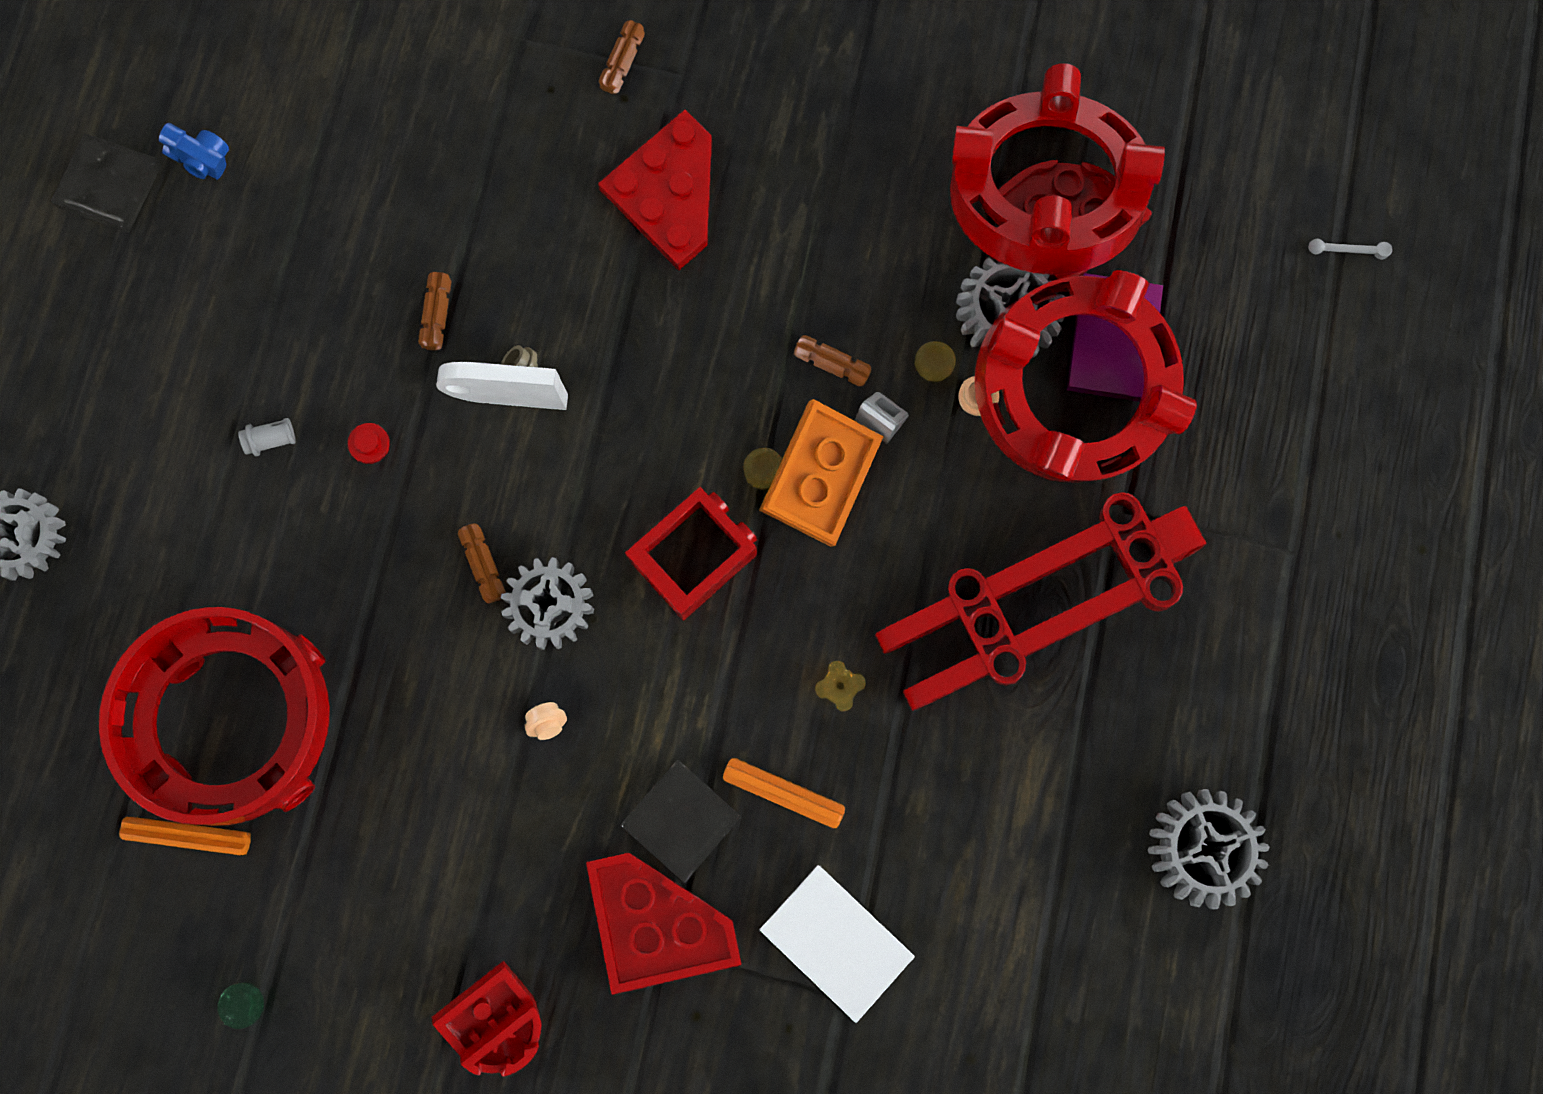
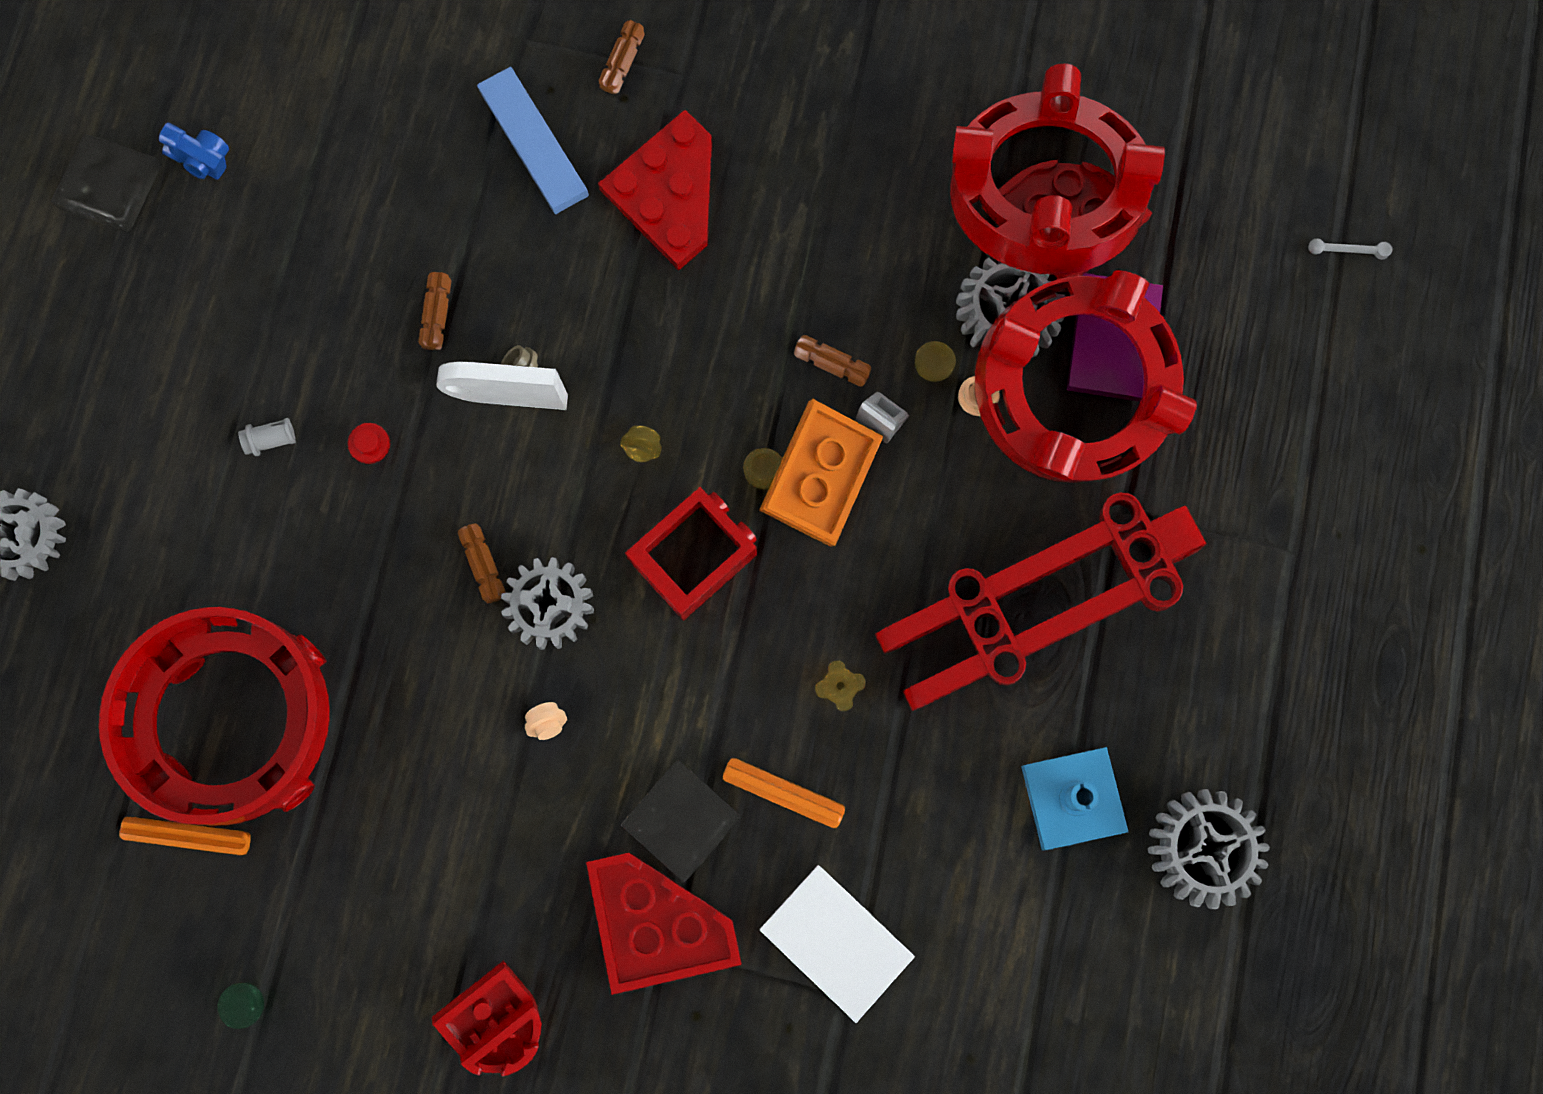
none -> medium blue tile [477,66,589,214]
none -> clear yellow plate [621,426,662,462]
none -> dark azure tile [1021,747,1128,850]

